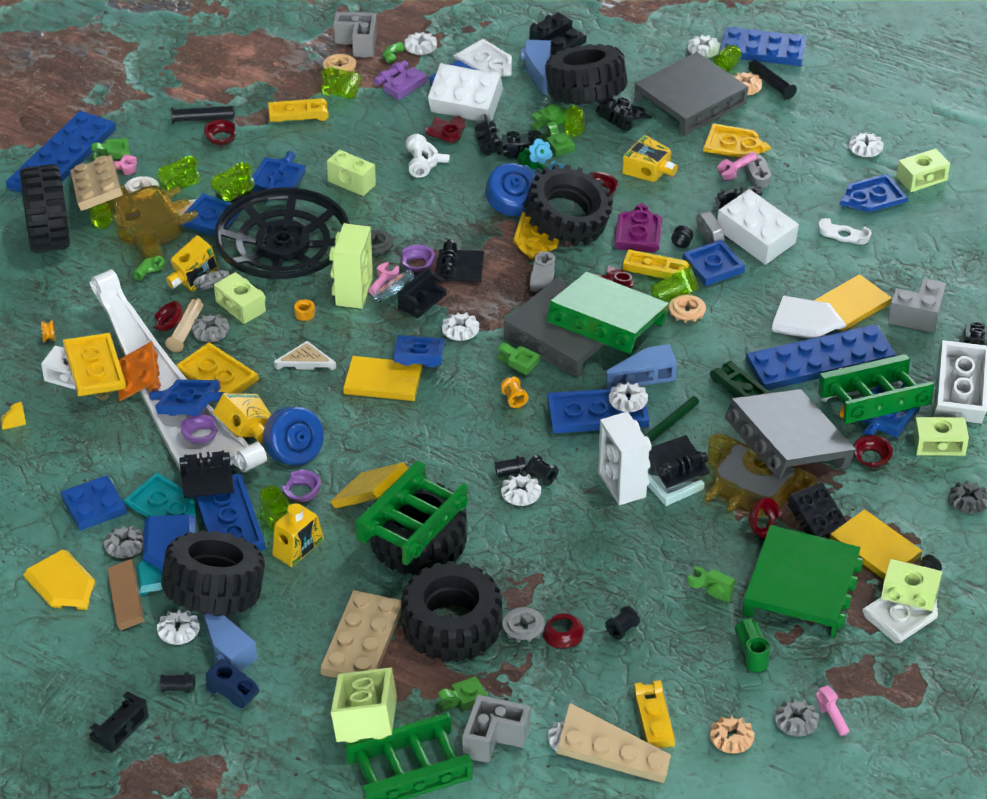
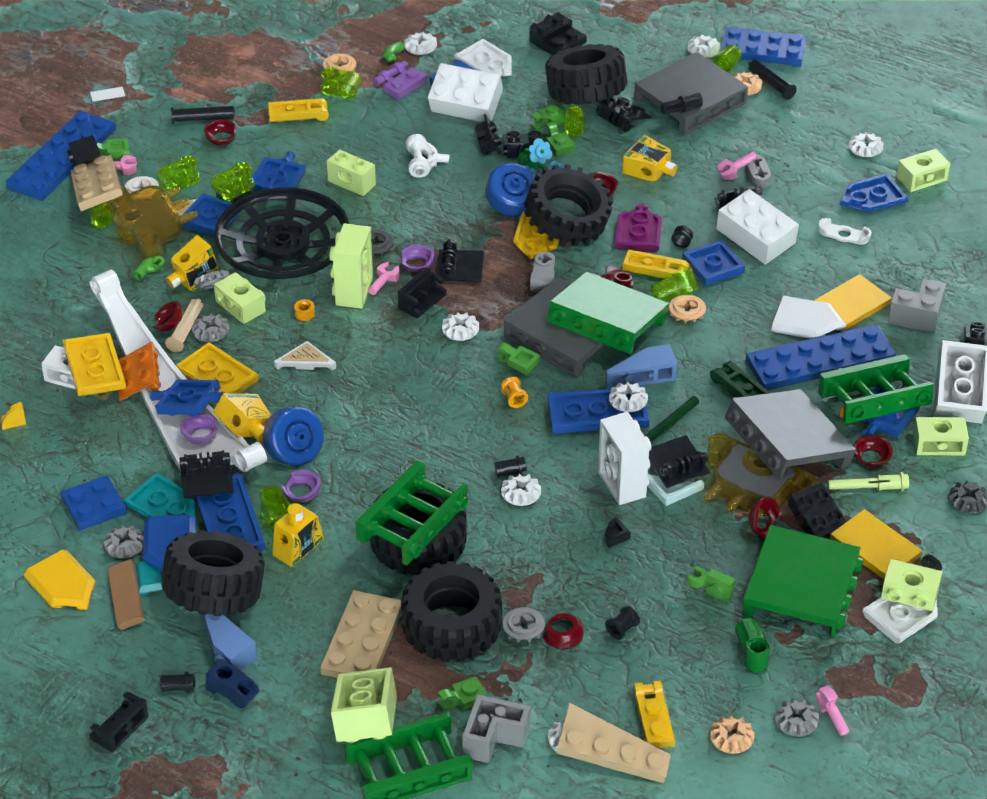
black tyre [19,164,70,253] -> none
light orange bush [41,320,55,342] -> none
white gear [157,609,200,645] -> none
yellow tile [330,462,408,508] -> none
light grey brick [334,12,377,58] -> none
yellow tile [343,356,423,401] -> none
clear light blue tile [373,269,415,303] -> none
blue plate [394,335,445,367] -> none
dark red plate [424,116,465,143] -> none
medium blue slope [521,40,551,94] -> none
black bush [526,455,559,486] -> none
light grey beam [696,211,724,244] -> none
yellow tile [703,123,771,158] -> none
none -> black brick [67,135,101,166]
none -> white sticker [90,87,125,102]
none -> black tile [605,517,631,548]
none -> black axle [660,93,703,115]
none -> yellowish green pin [828,472,909,491]

